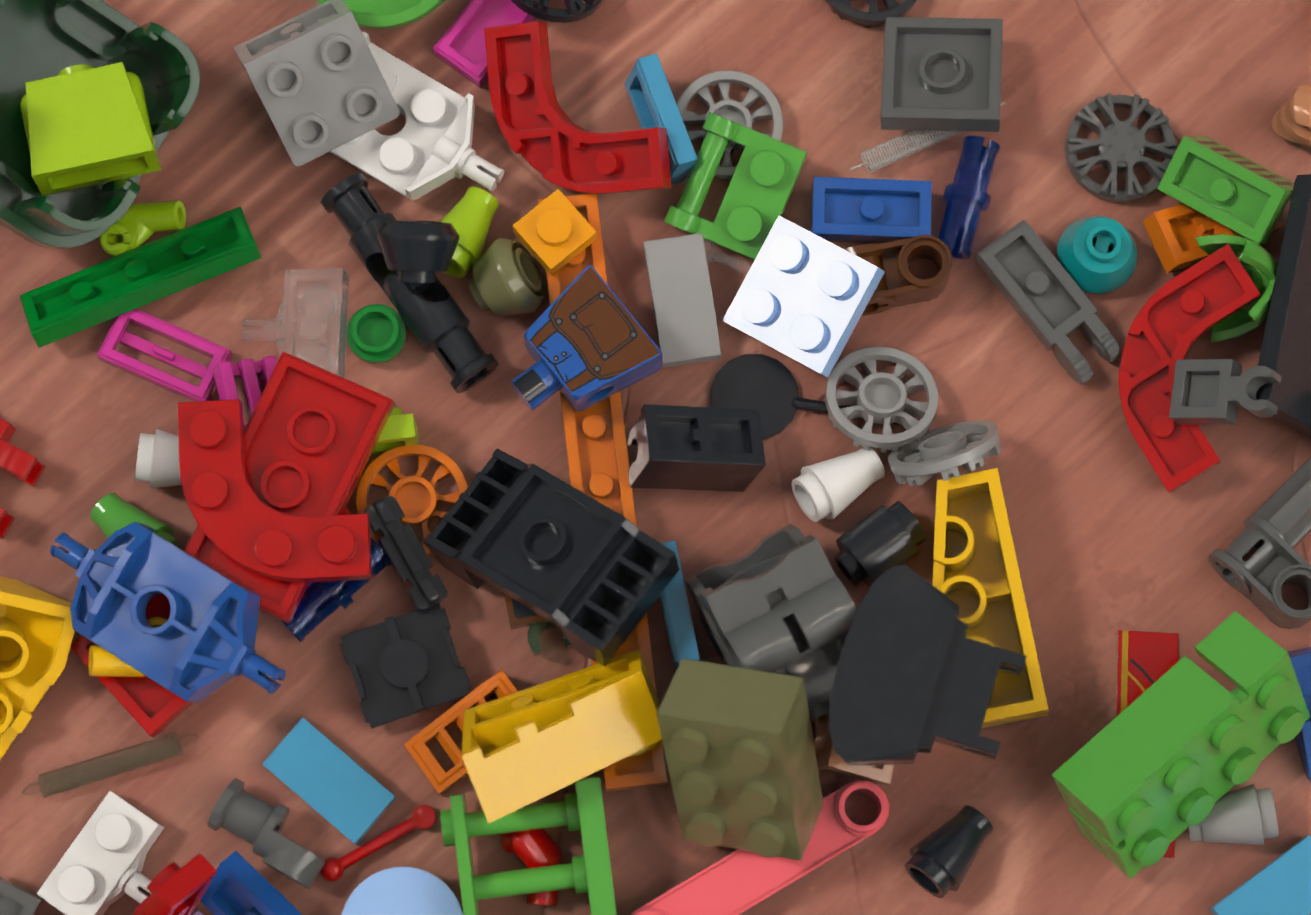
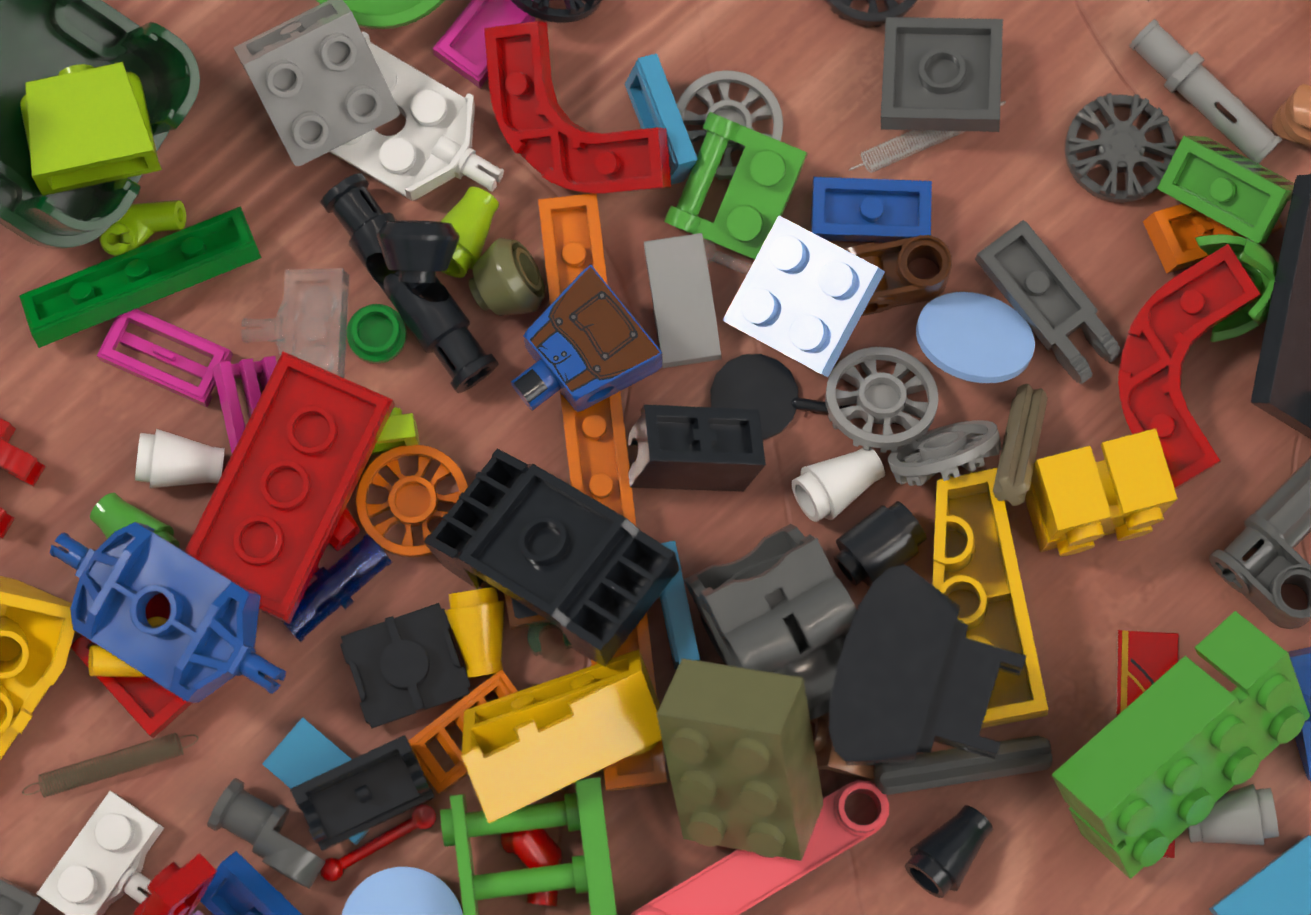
red plate [178,399,372,582] -> none
black axle [364,496,448,611] -> none
light orange plate [512,189,597,276] -> none
clear blue pin [938,135,1001,260] -> none
teal cone [1057,215,1138,294] -> none
dark grey plate [1169,359,1281,425] -> none
none -> black hinge [290,735,435,851]
none -> yellow cone [445,587,505,678]
none -> dark grey axle [874,735,1053,795]
none -> light blue piece [916,292,1035,383]
none -> dark tan axle [993,384,1048,506]
none -> yellow piece [1025,428,1178,556]
none -> light grey pin [1129,19,1282,164]

